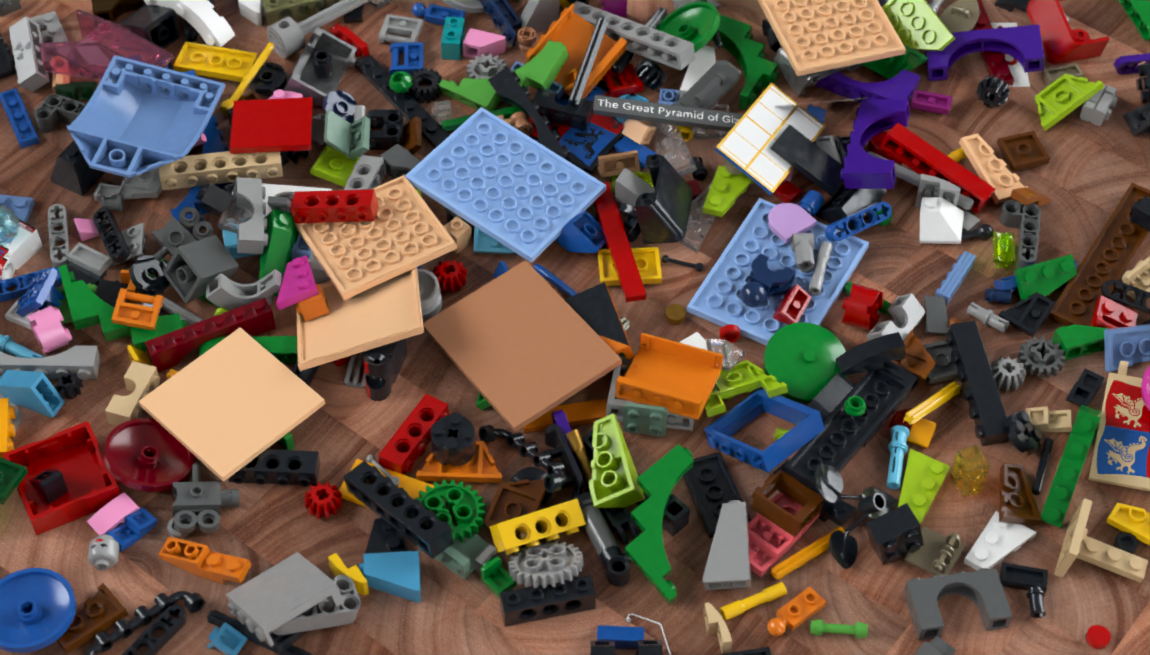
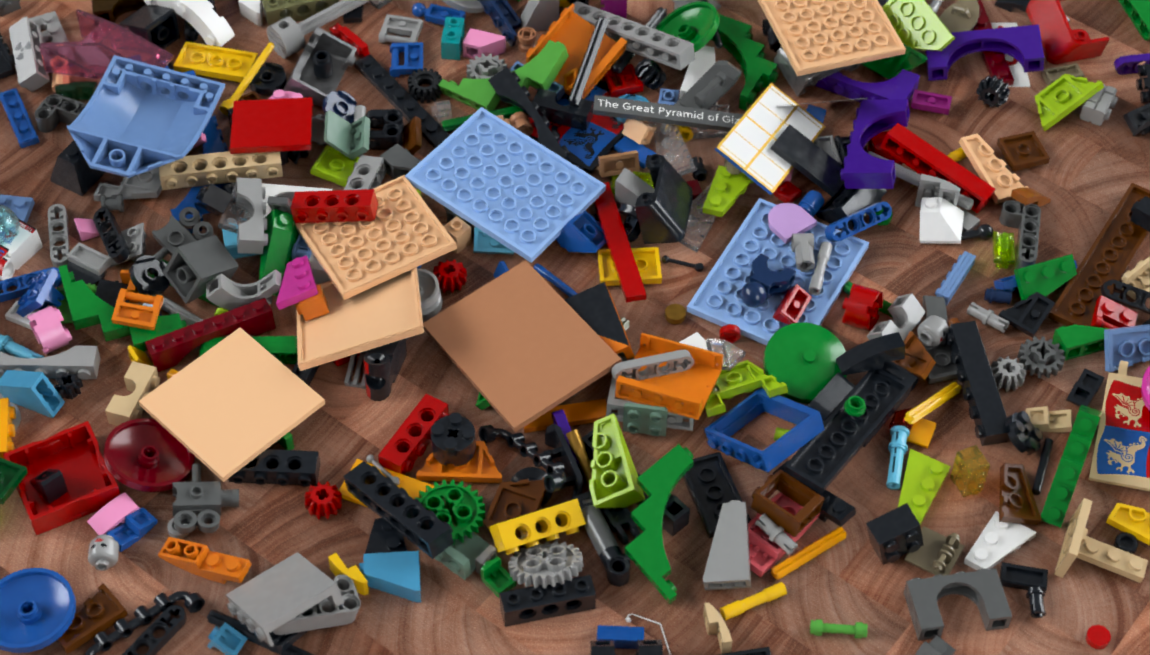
green plate [389,71,412,93] -> none
orange plate [767,586,826,636] -> none
black plant [815,463,897,569] -> none
none -> light grey beam [611,350,694,381]
none -> light grey pin [755,513,798,555]
none -> light grey head [917,315,949,347]

